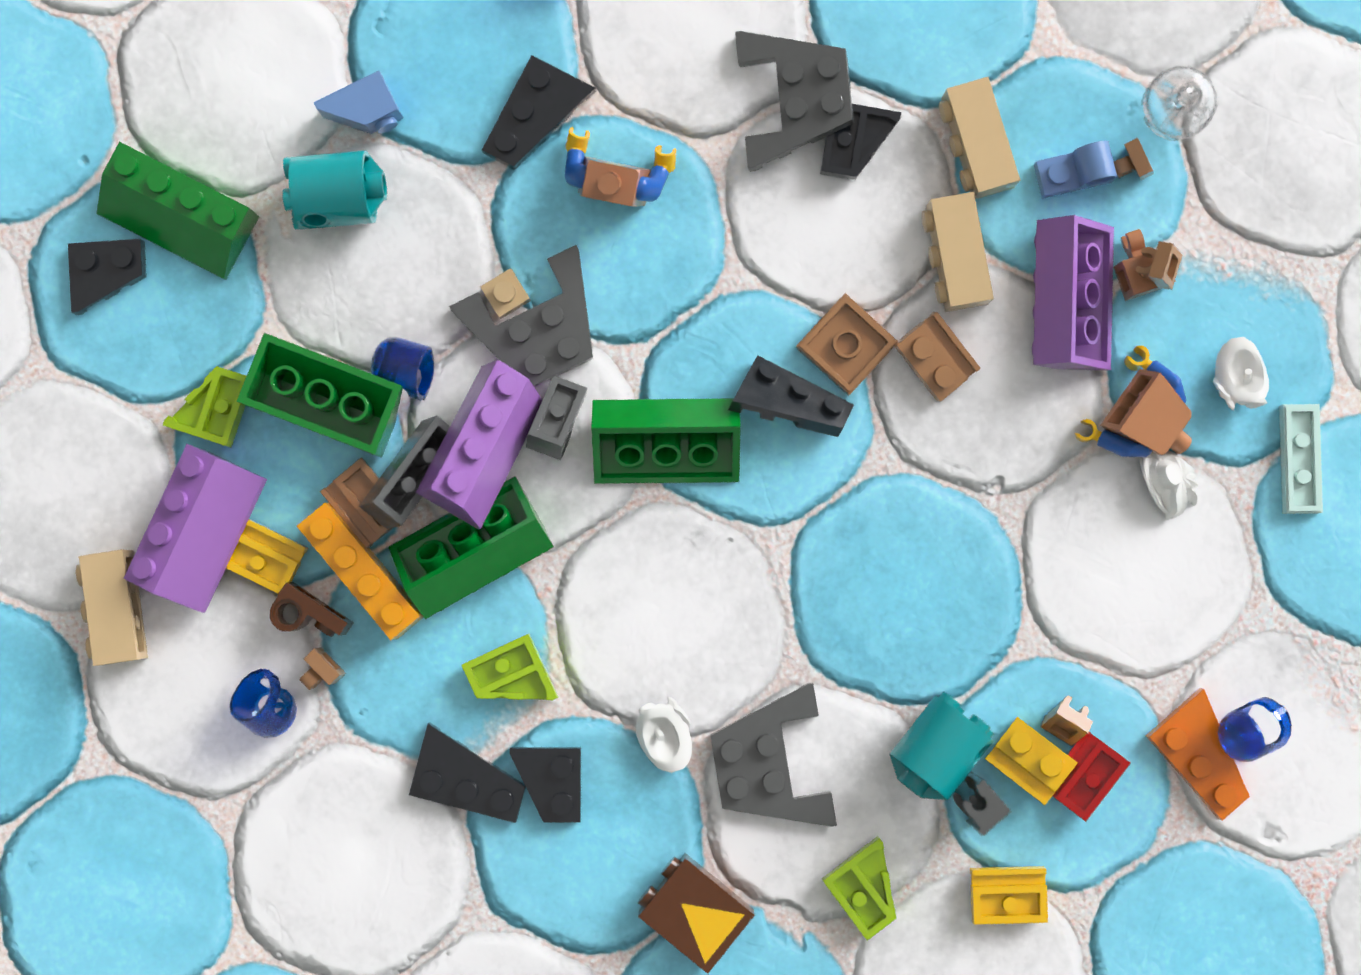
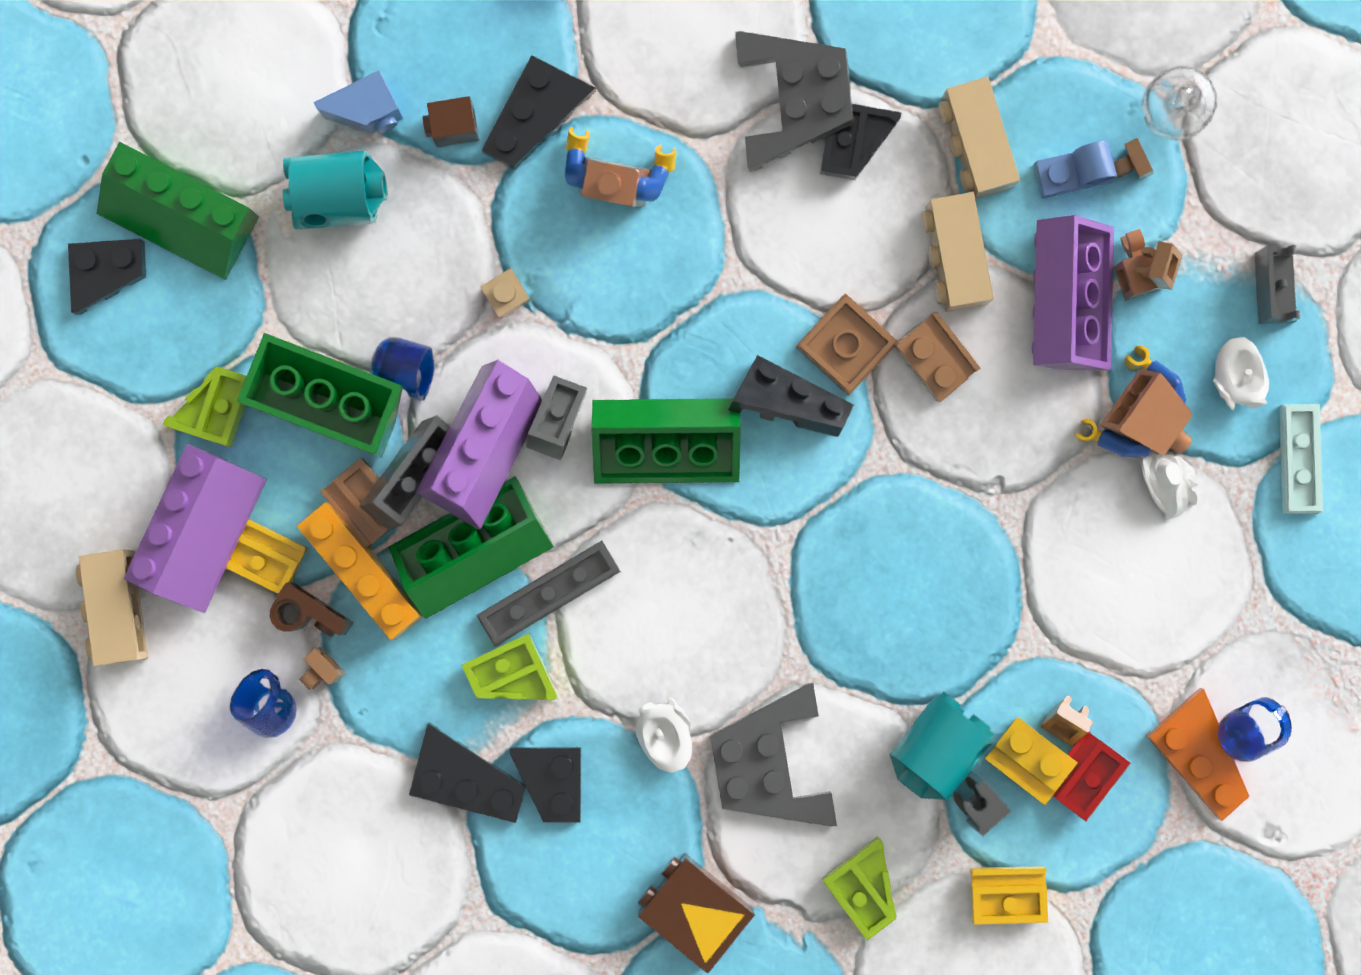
dark grey wing [449,245,594,387] -> none
none -> reddish brown brick [422,96,480,147]
none -> dark grey tile [476,541,621,646]
none -> dark grey hinge [1254,245,1300,324]

